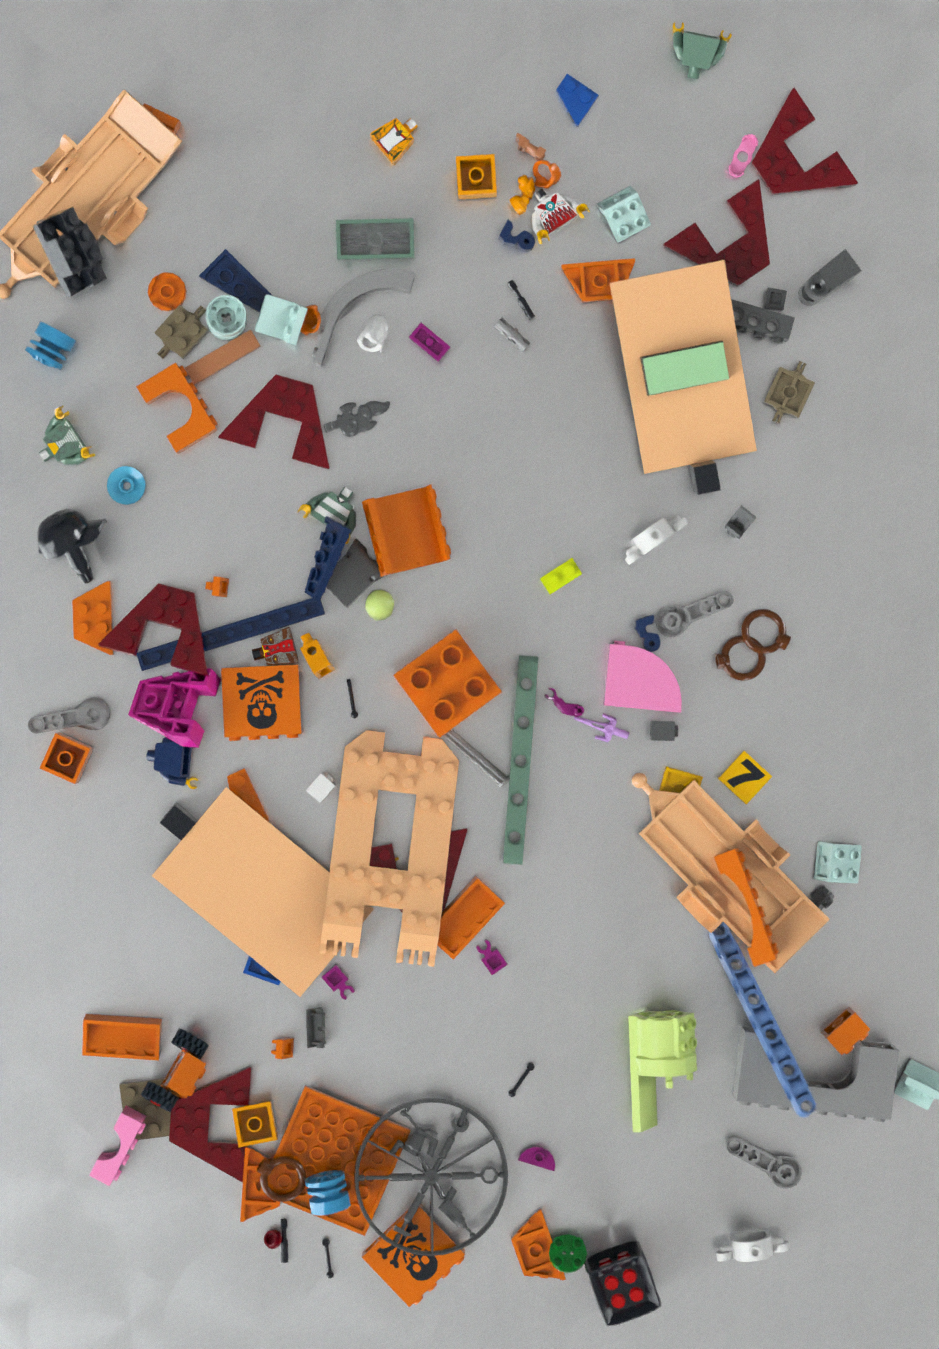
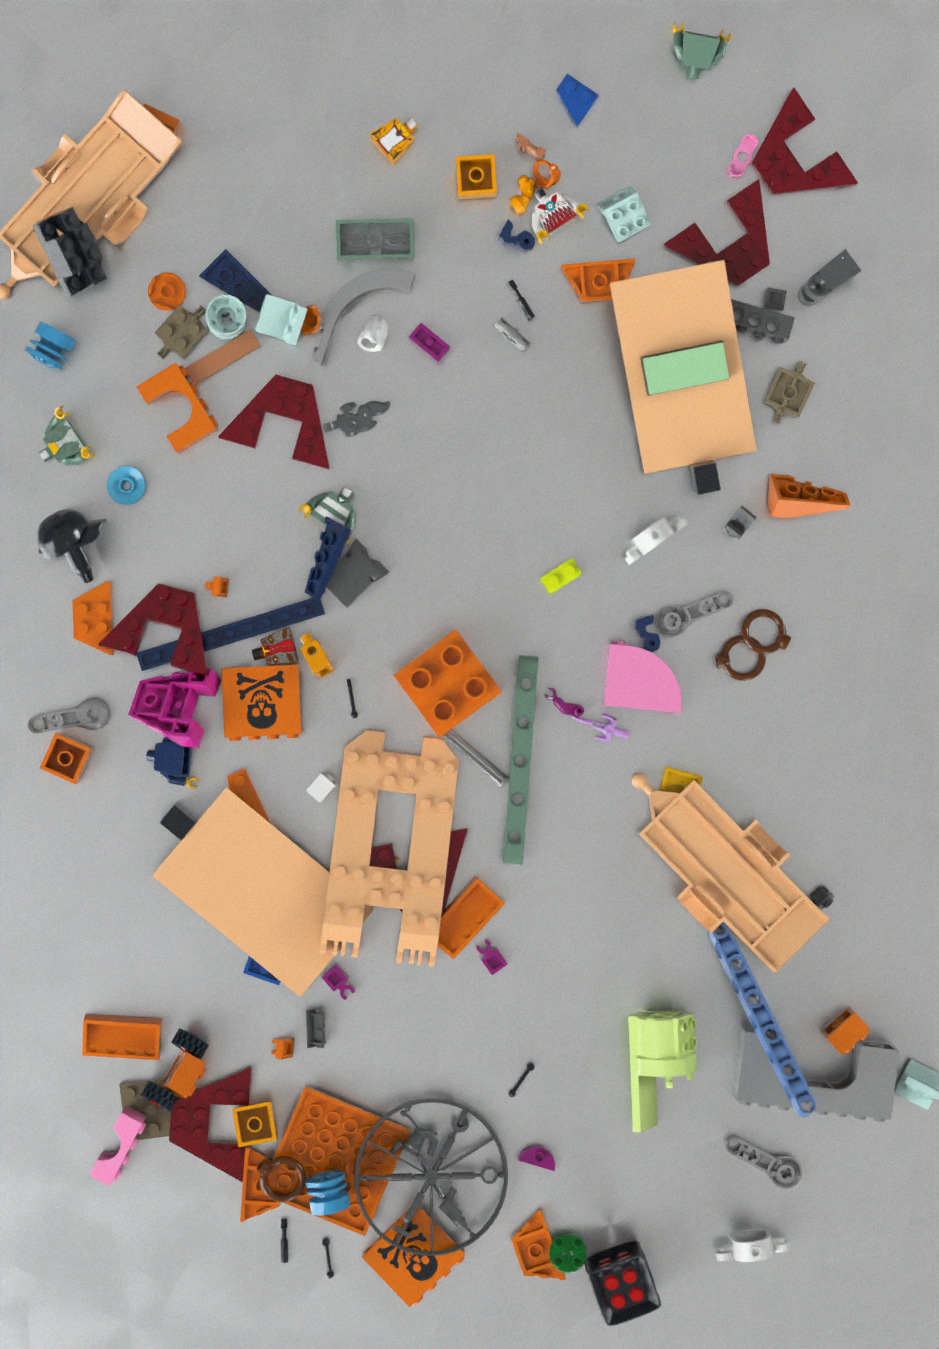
dark red plate [264,1230,282,1249] -> none
orange panel [362,485,451,577] -> none
yellowish green hair [365,590,394,620] -> none
dark grey brick [650,721,678,741] -> none
orange arch [714,847,779,967] -> none
yellow tile [718,750,772,805] -> none
light aqua bracket [814,841,862,883] -> none
none -> orange wedge [768,474,851,518]

